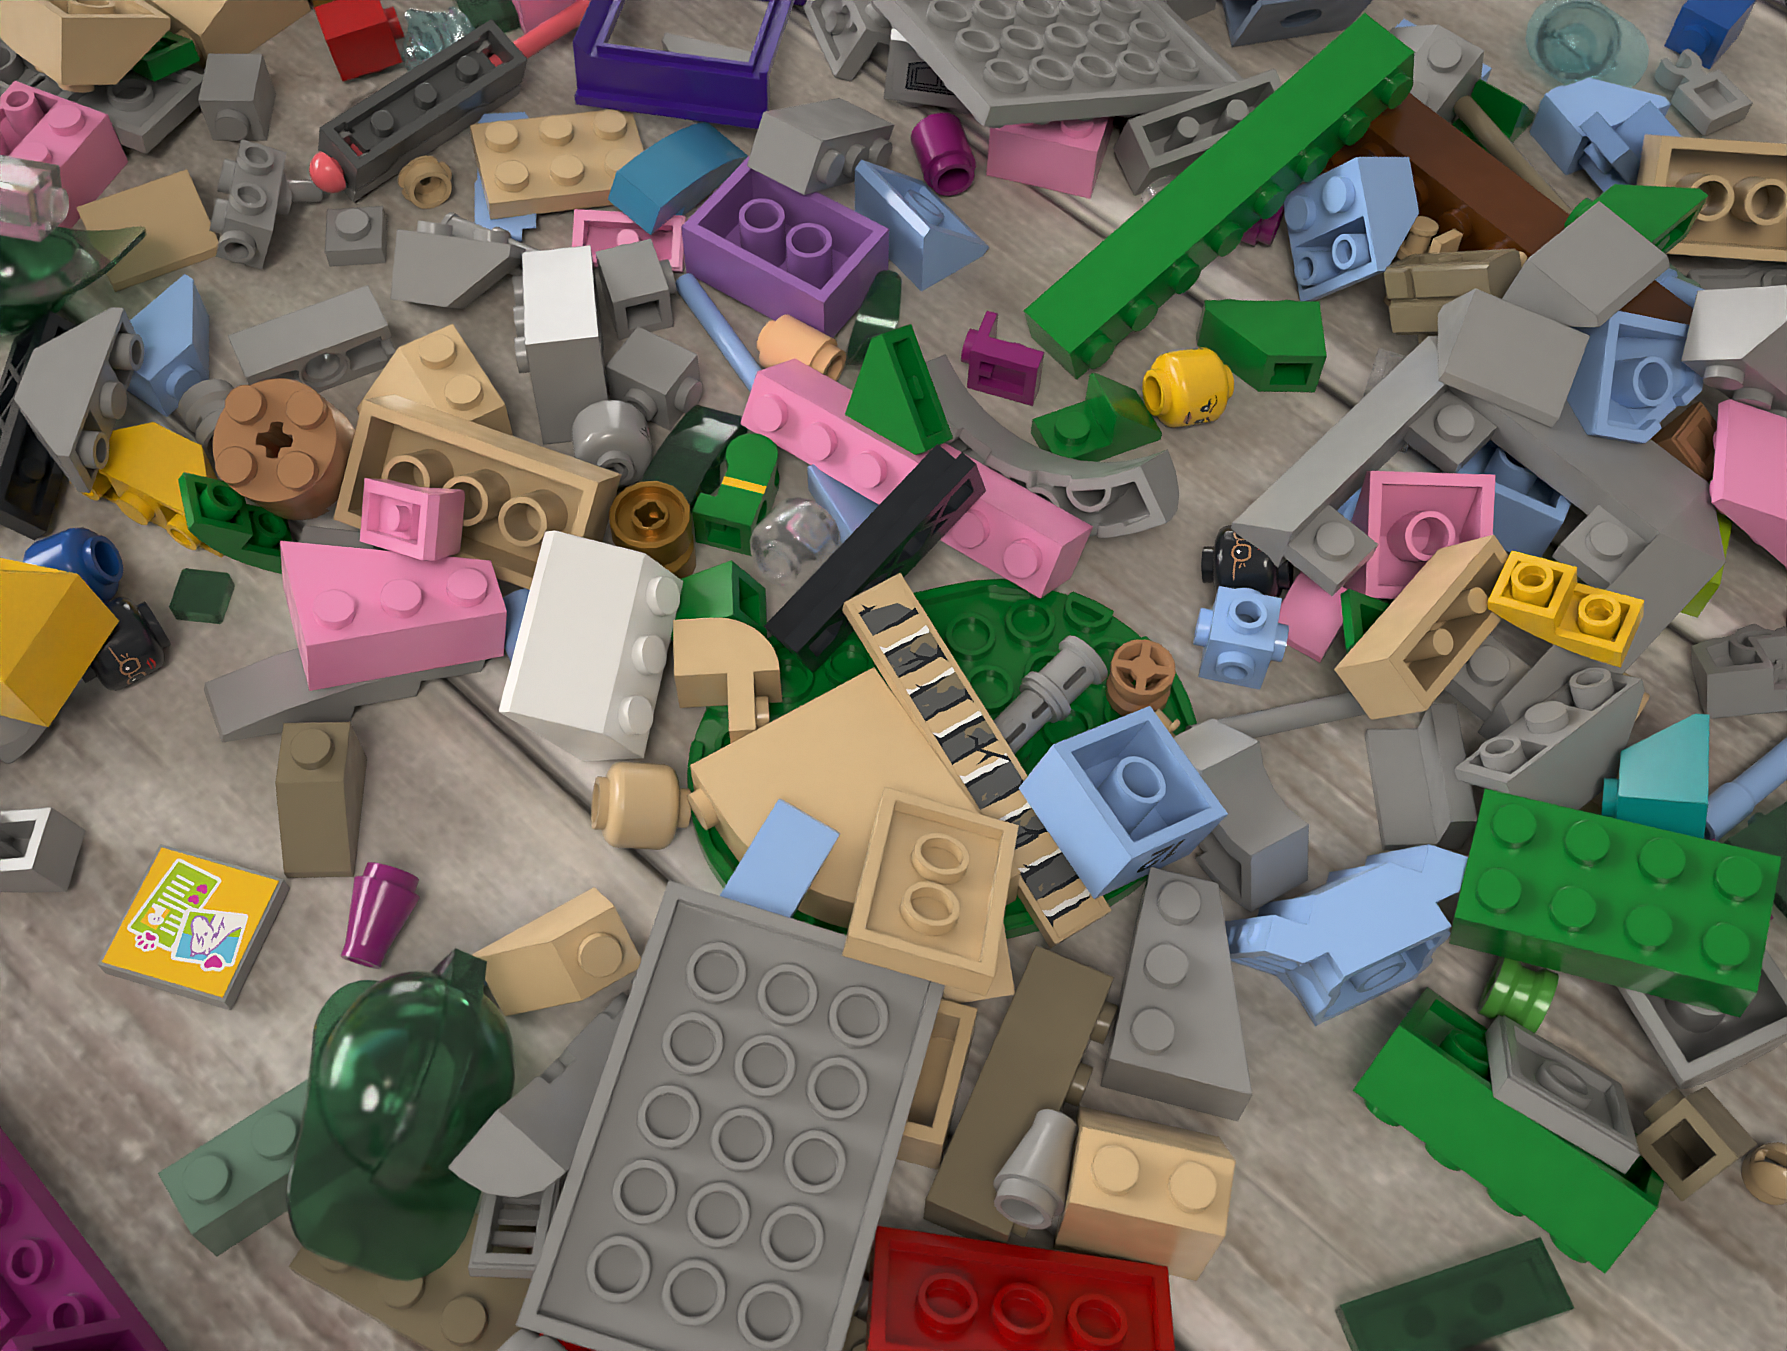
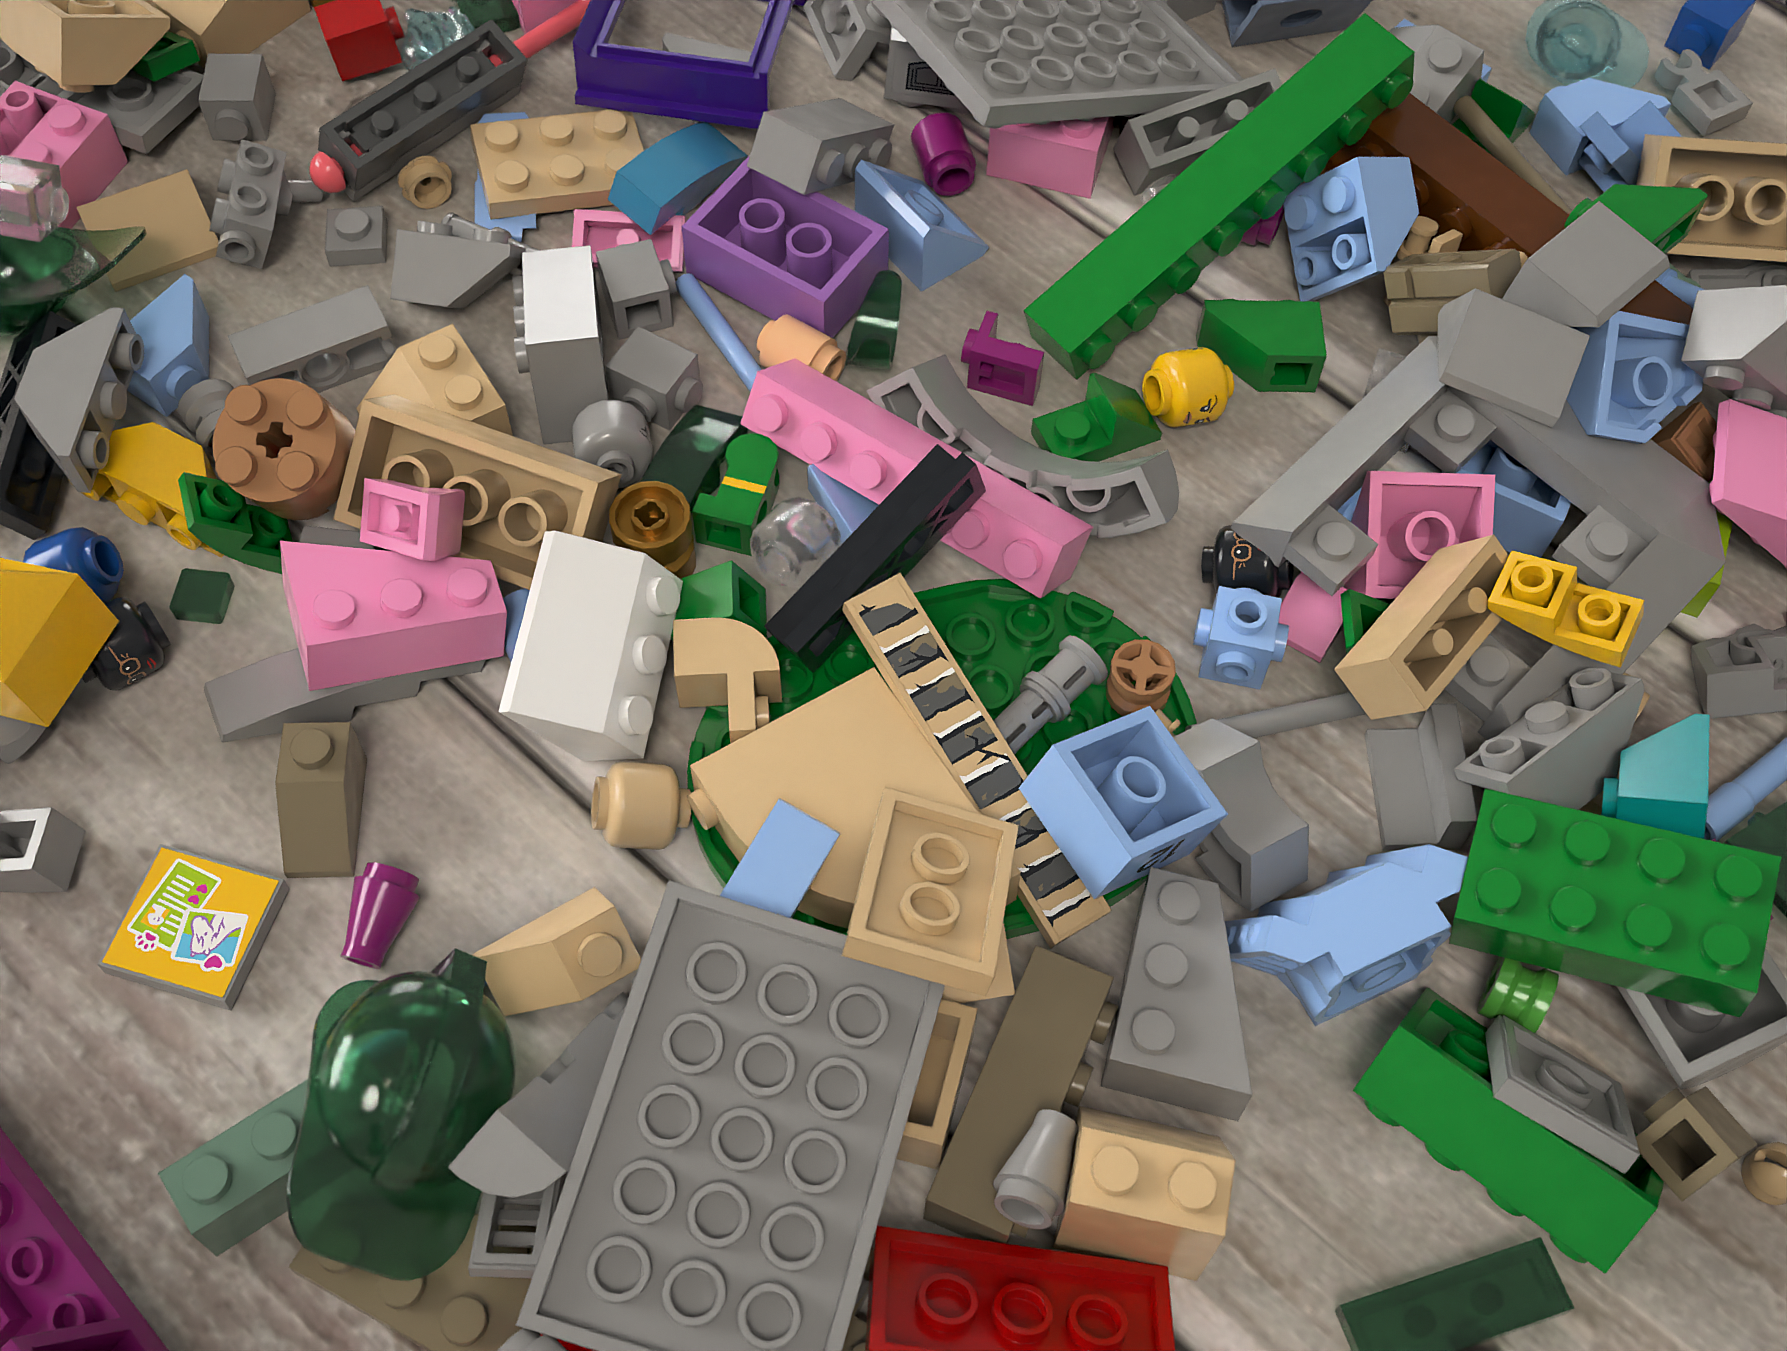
green slope [845,324,953,455] -> none

